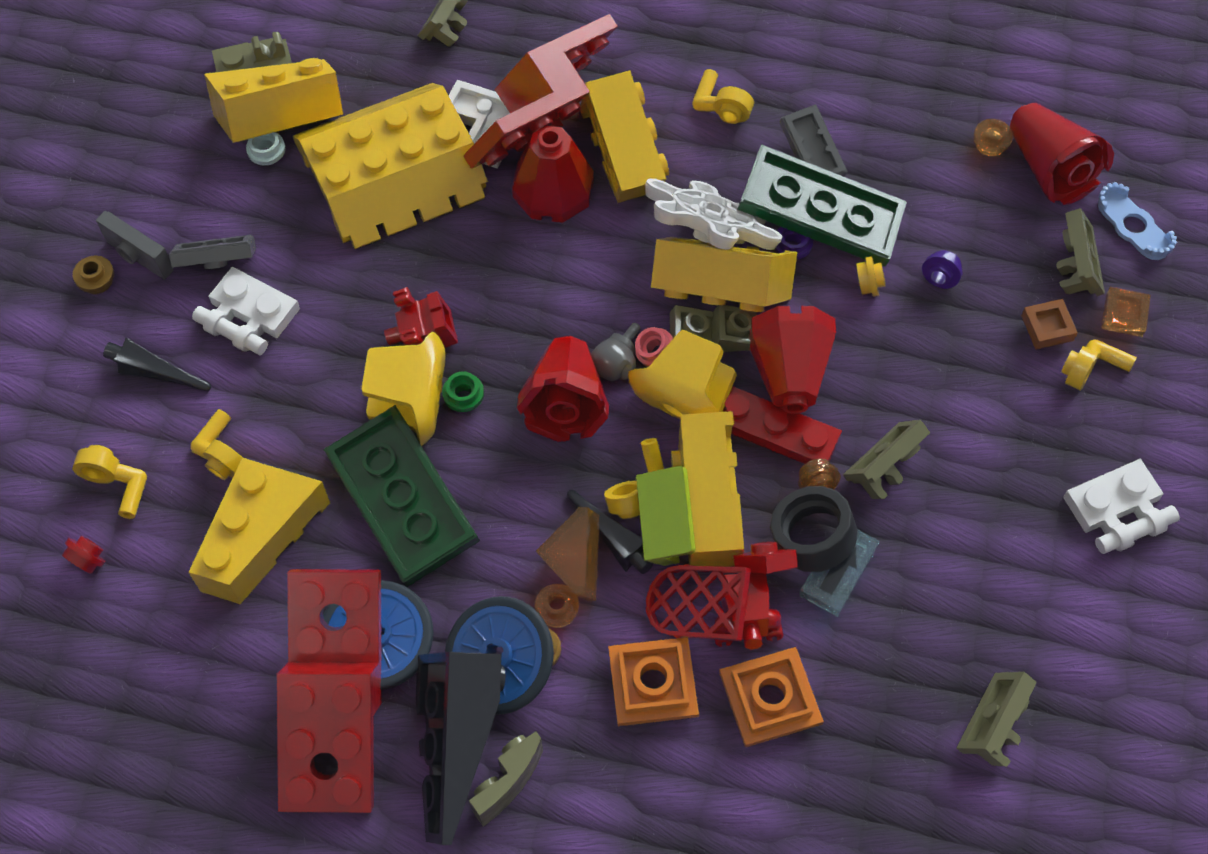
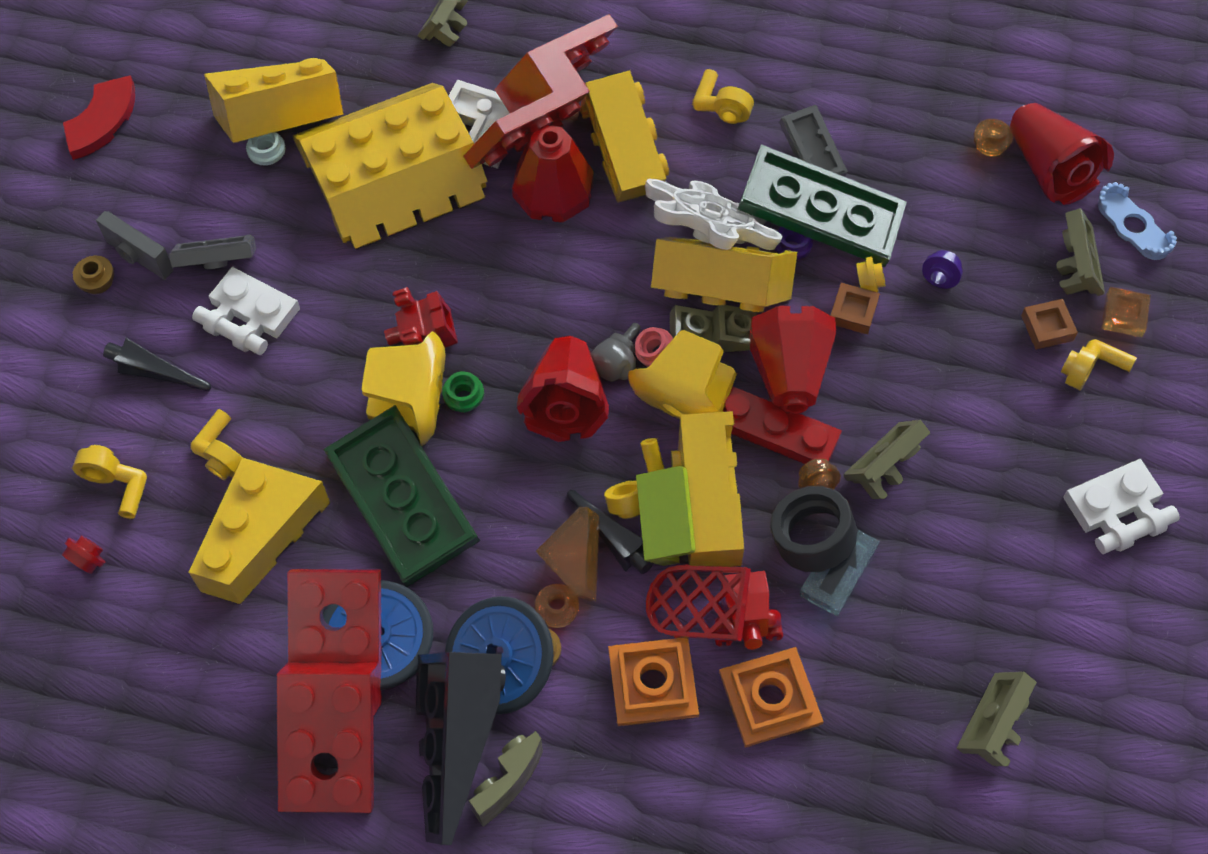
olive plate [212,32,292,72] -> none
red plate [733,542,798,574] -> none
none -> red tile [63,75,135,160]
none -> dark orange plate [831,283,880,335]

